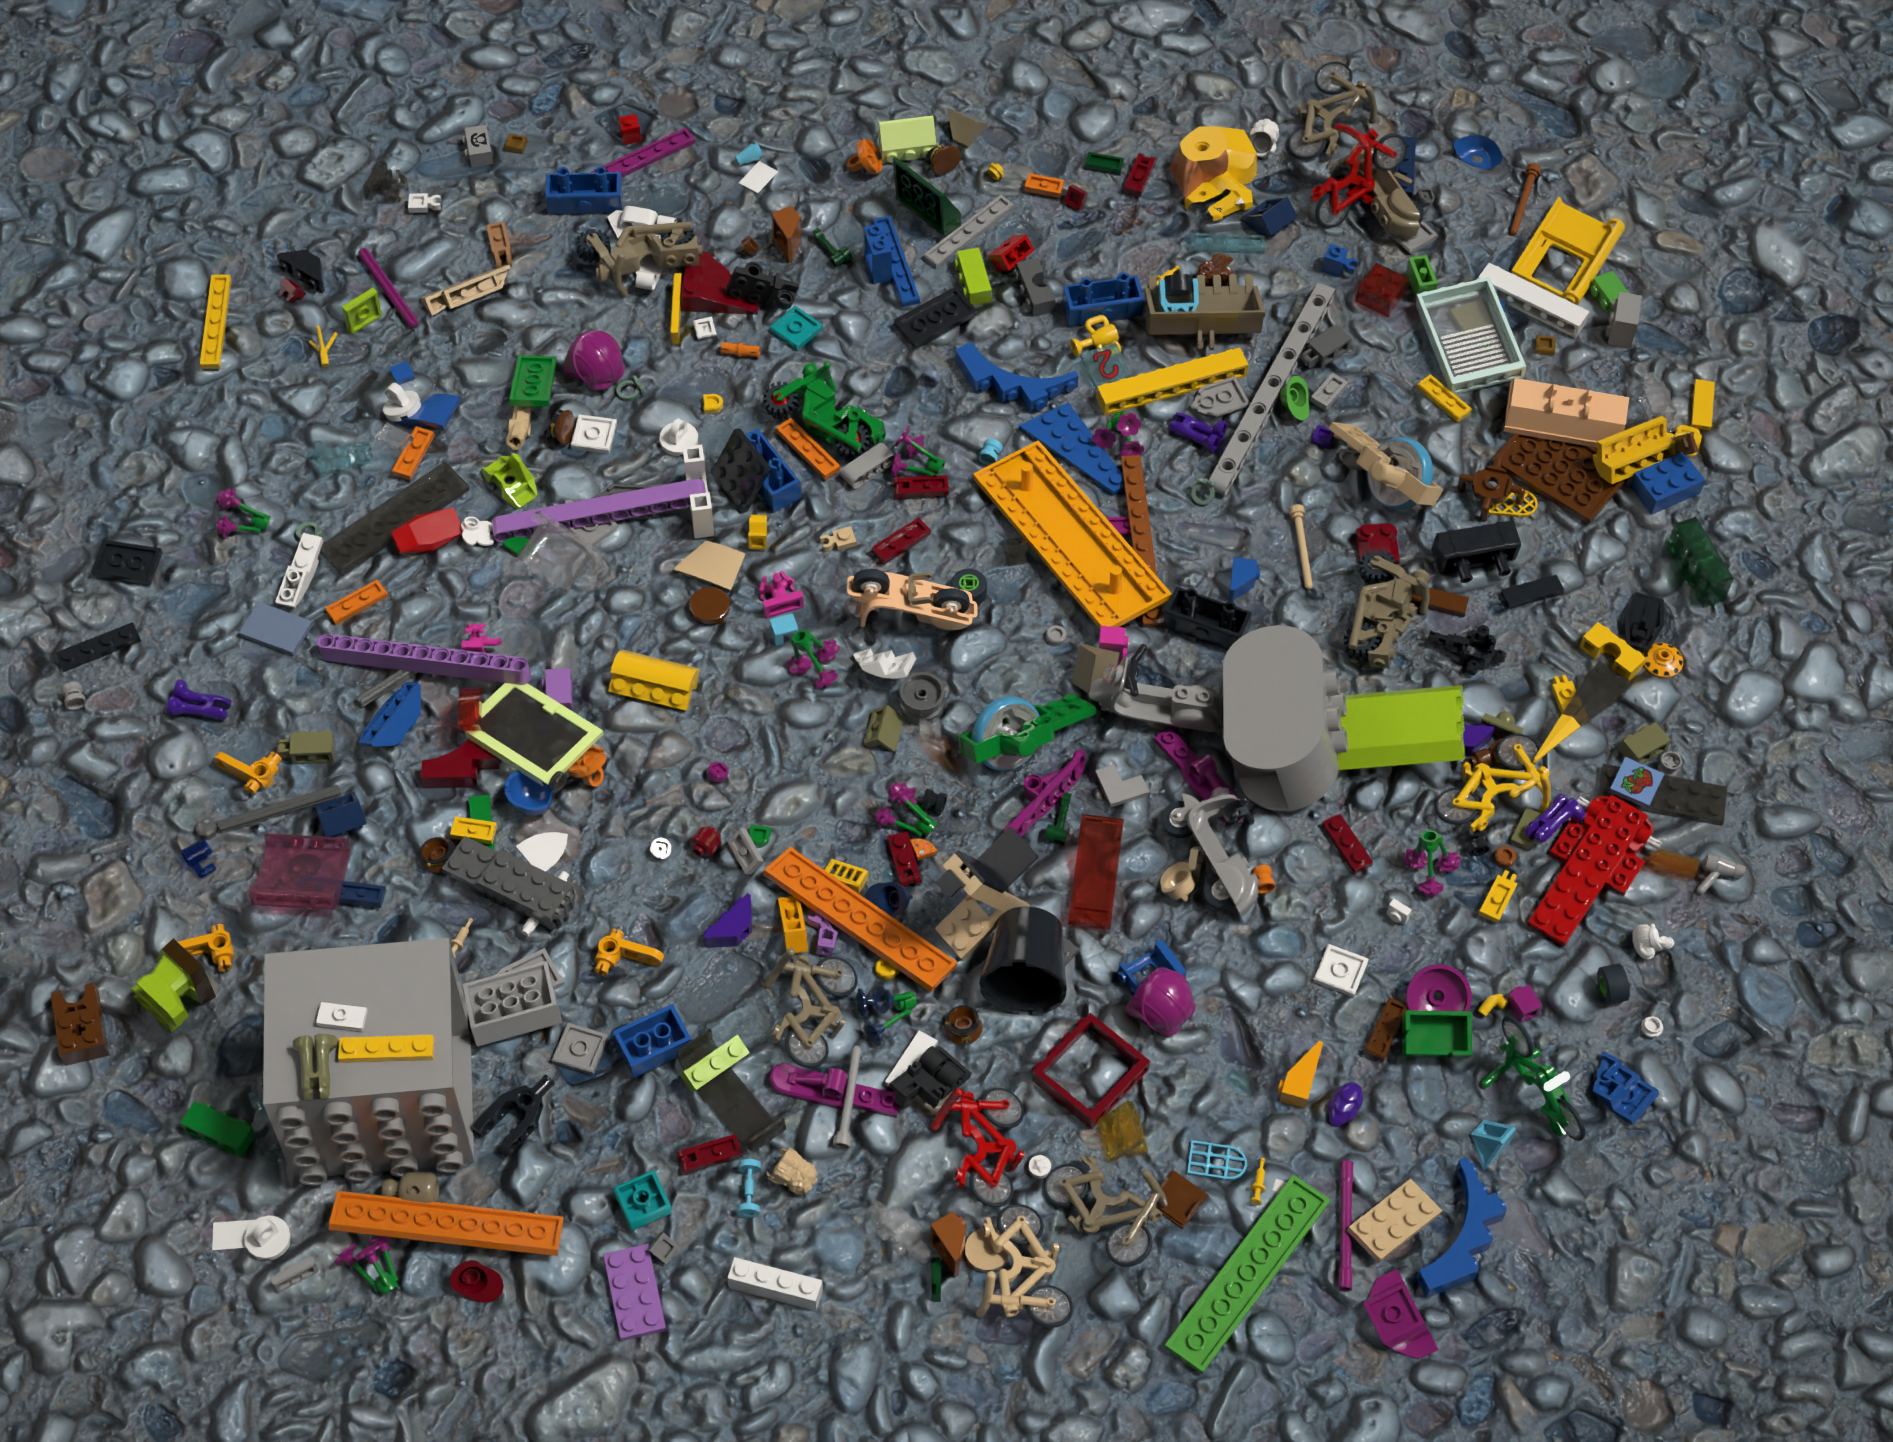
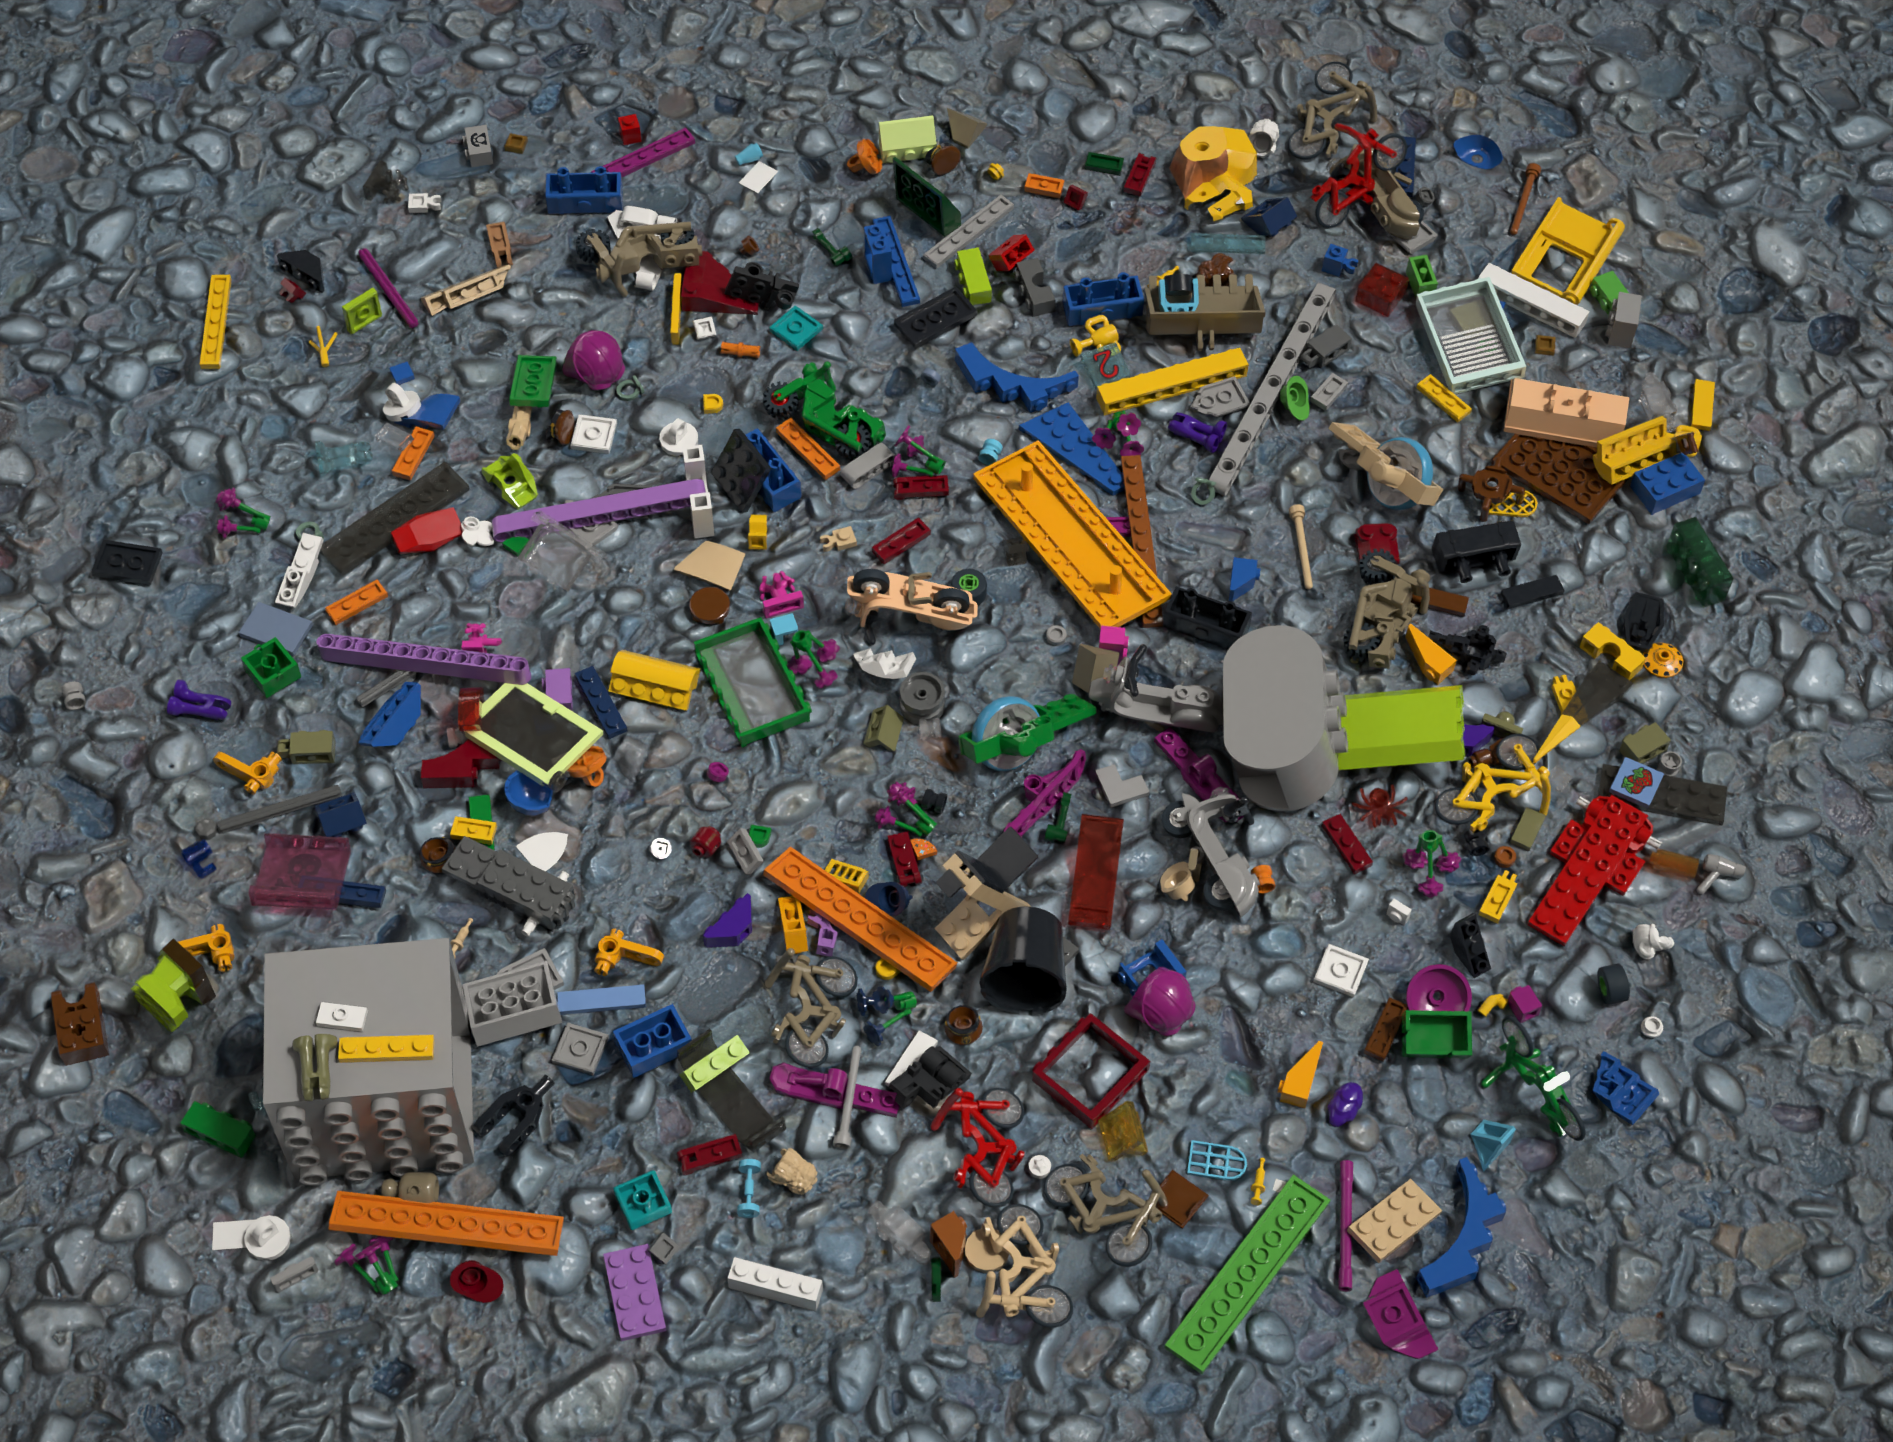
black plate [55,622,141,672] -> none
dark orange slope [771,205,802,263] -> none
dark purple tile [1311,425,1335,449] -> none
dark purple piece [1524,794,1586,843] -> none
none -> green brick [241,637,301,698]
none -> light grey wheel [446,727,468,748]
none -> medium blue tile [557,984,646,1015]
none -> dark blue plate [574,666,628,739]
none -> clear window [694,617,812,747]
none -> clear red animal [1352,784,1408,828]
none -> light orange slope [1405,624,1457,685]
none -> black slope [1449,913,1491,978]

